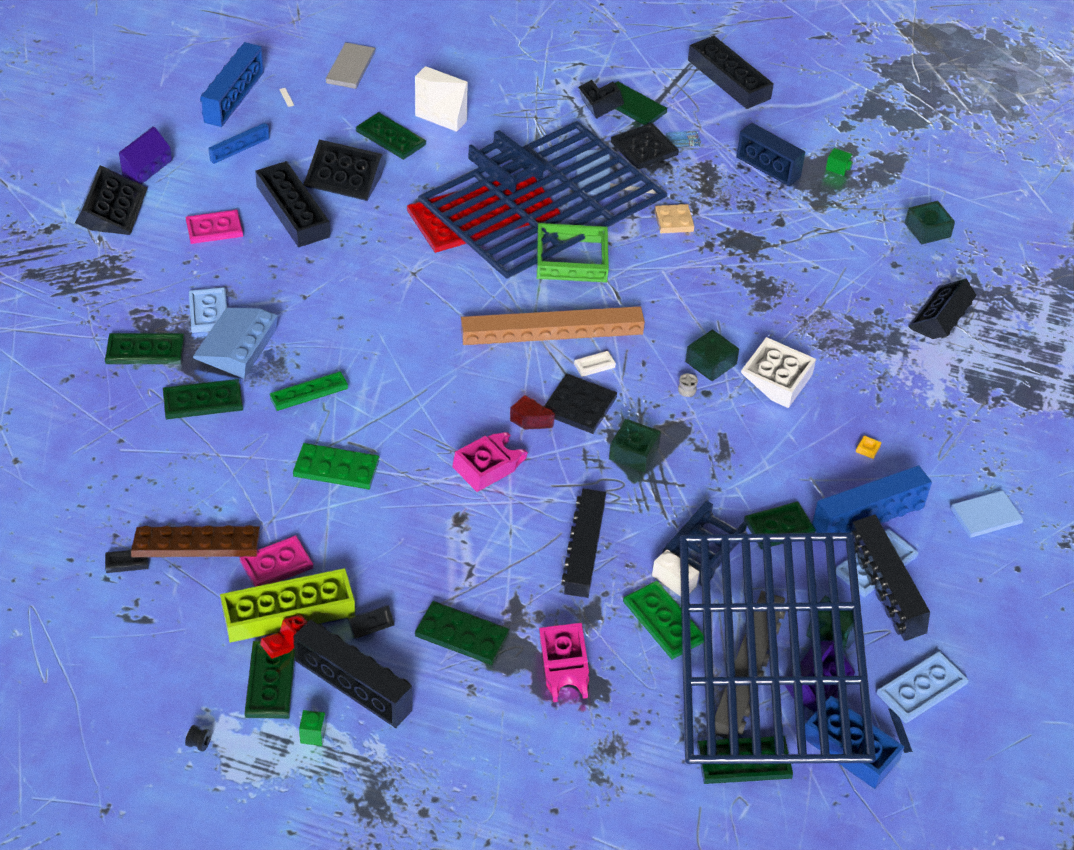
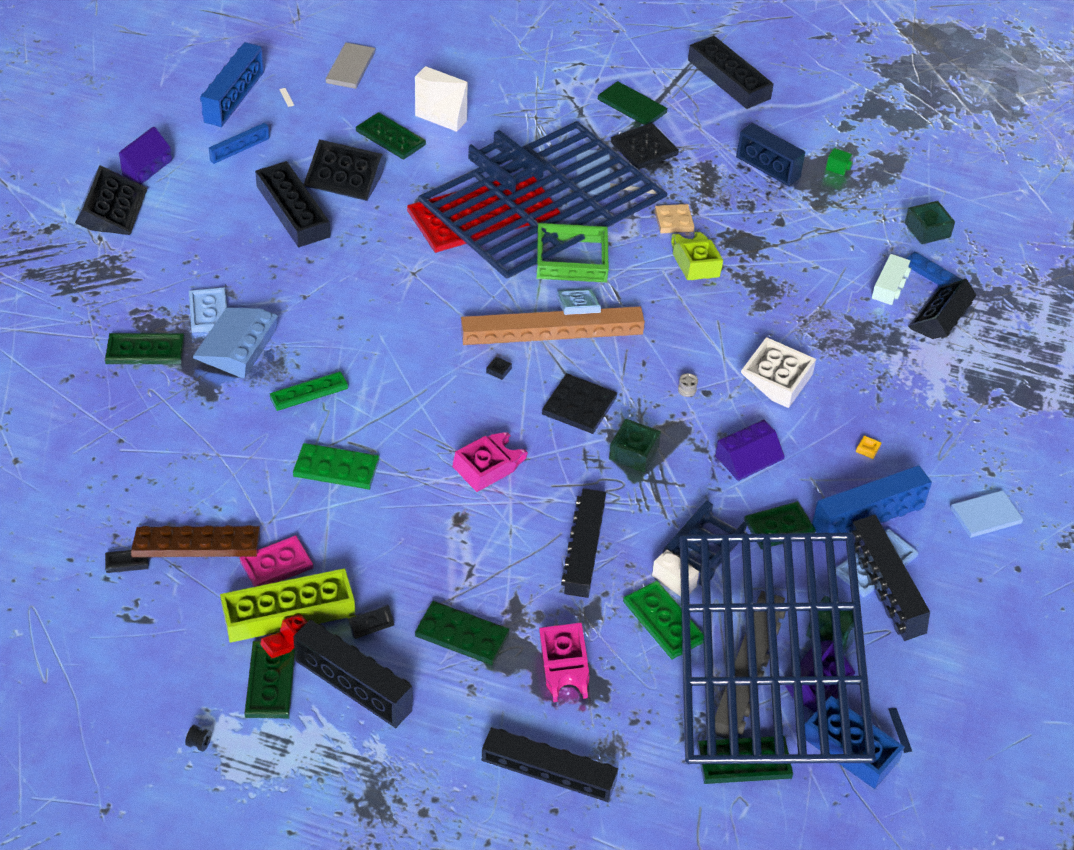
dark green tile [163,379,243,420] -> none
dark pink tile [186,210,243,244] -> none
green brick [299,710,326,746] -> none
clear red slope [510,395,555,430] -> none
white tile [574,351,616,377] -> none
black brick [578,80,624,119] -> none
clear light blue tile [666,131,701,147] -> none
clear green brick [685,329,739,381] -> none
light blue tile [876,651,969,723] -> none
none -> black brick [481,727,619,802]
none -> black plate [486,357,512,380]
none -> light blue tile [557,289,601,315]
none -> lime brick [671,232,723,280]
none -> dark purple slope [715,420,785,481]
none -> light aqua brick [872,254,911,305]
none -> blue plate [906,251,972,287]

